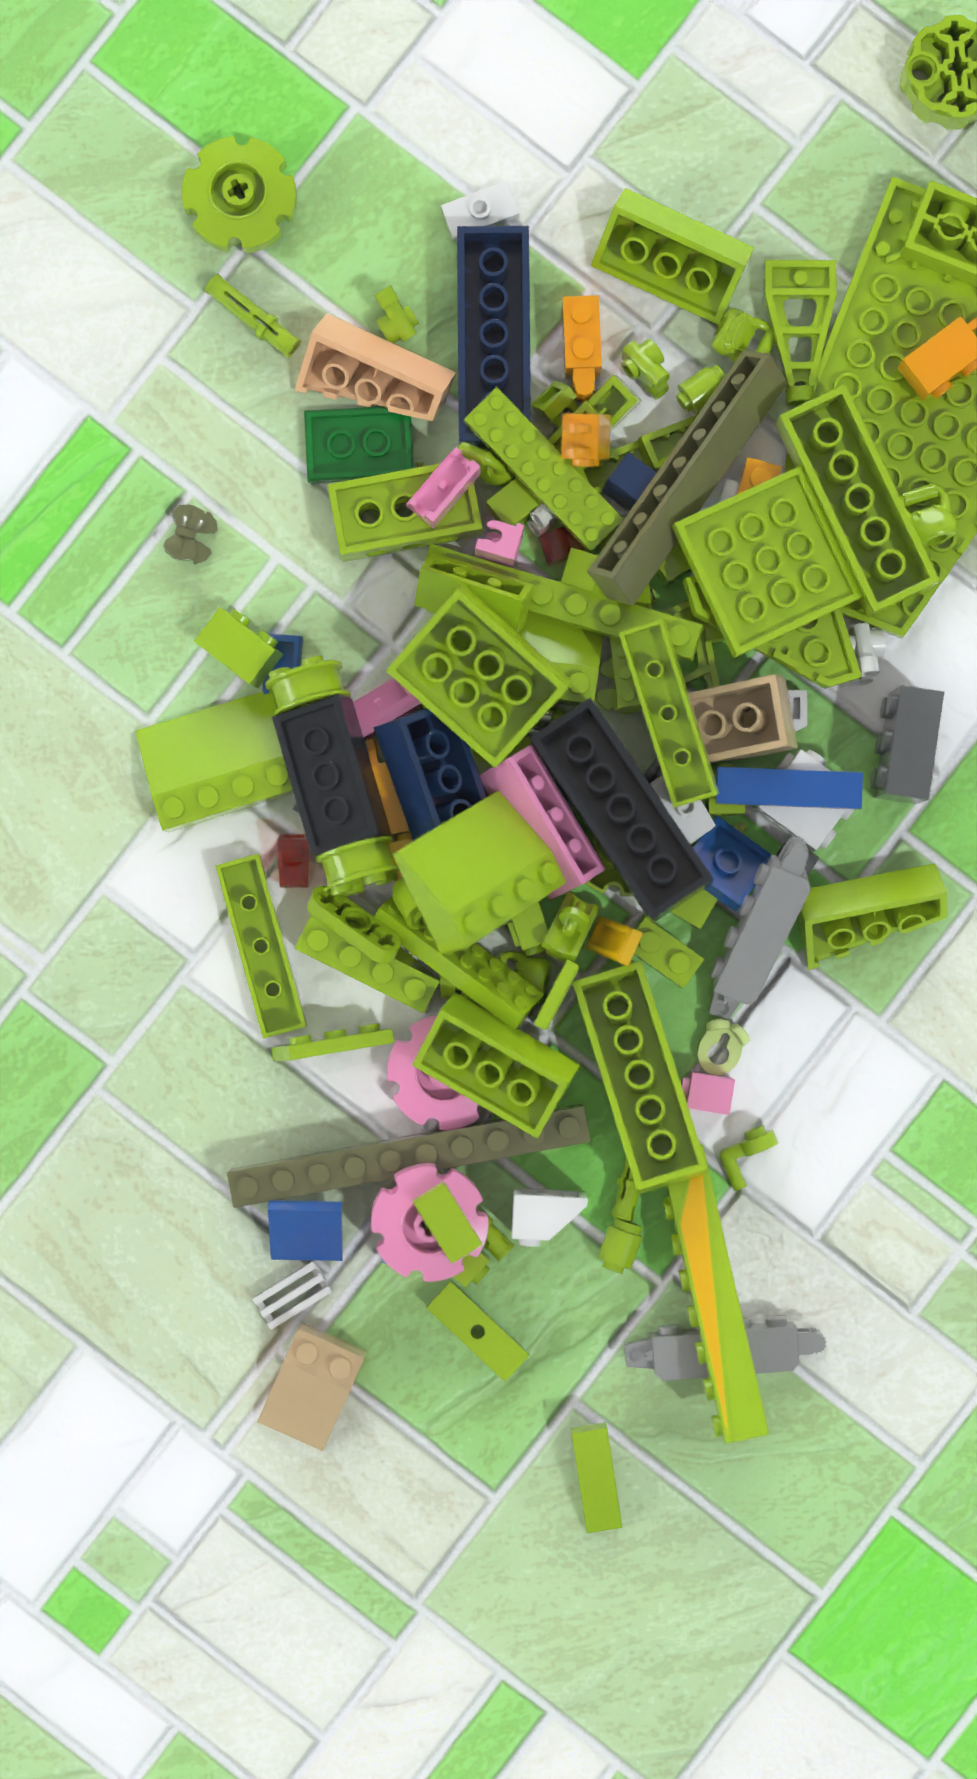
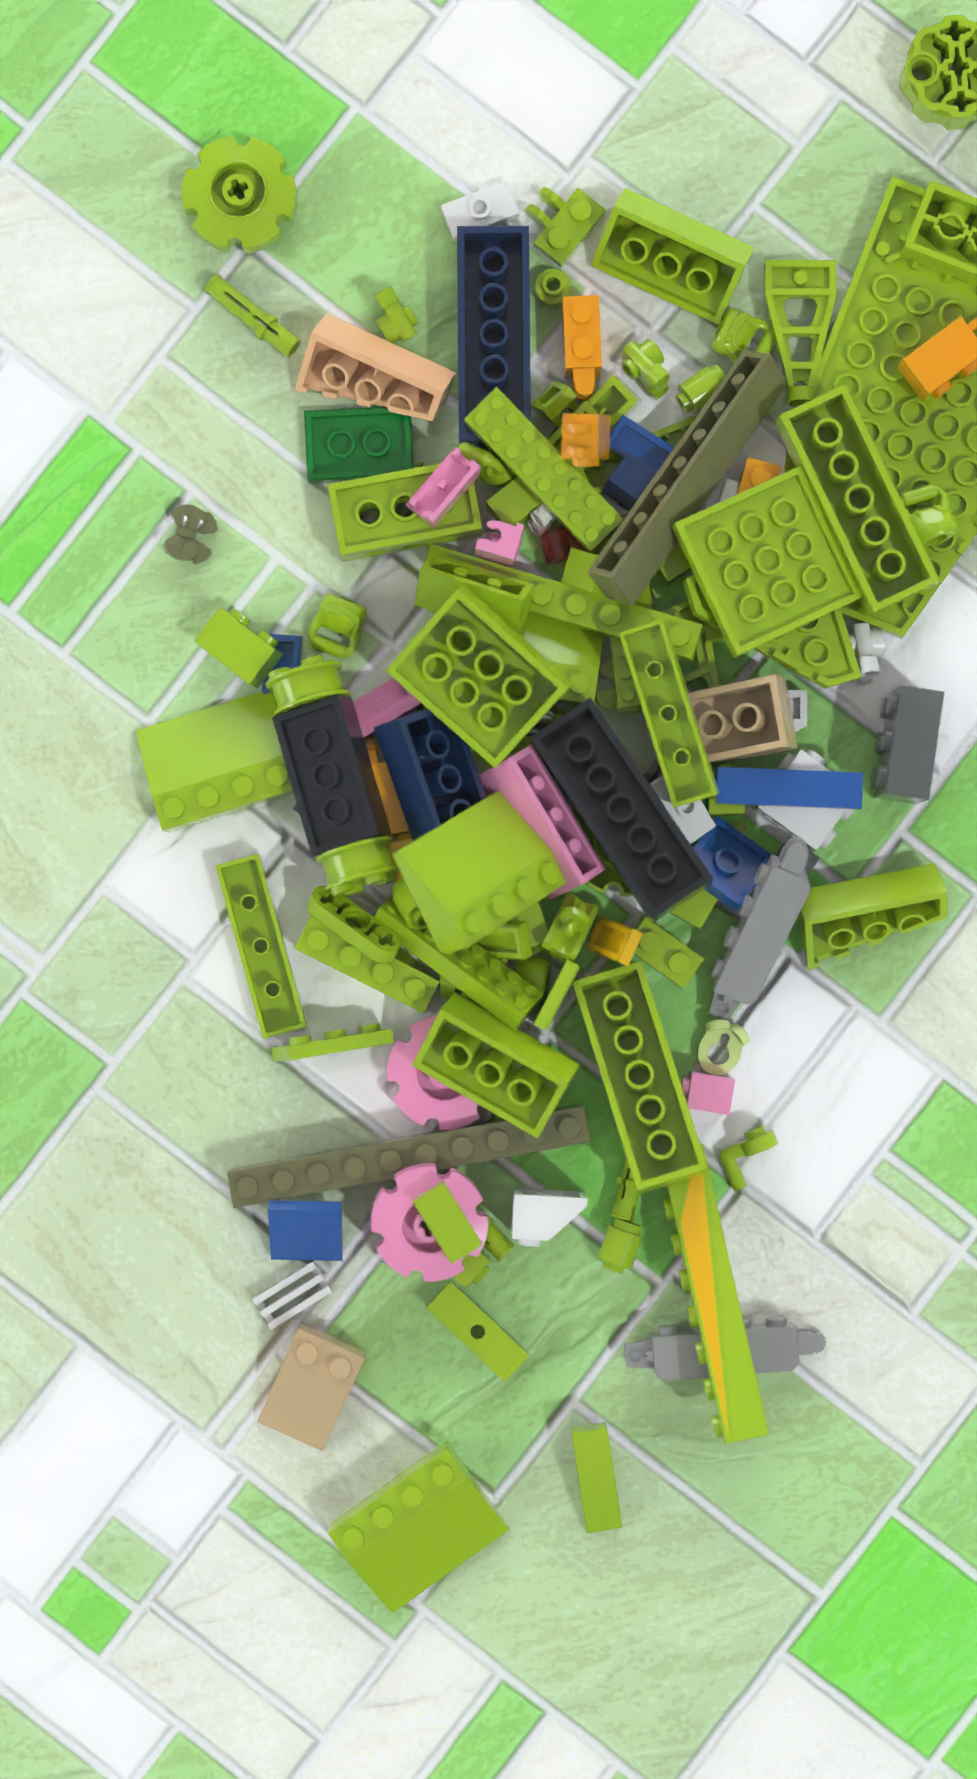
clear red leg [277,834,311,888] -> none
none -> lime piece [308,593,367,660]
none -> lime slope [328,1440,510,1613]
none -> lime tile [476,921,532,960]
none -> lime hinge [524,186,606,268]
none -> lime plate [535,269,571,305]
none -> blue tile [610,414,675,472]

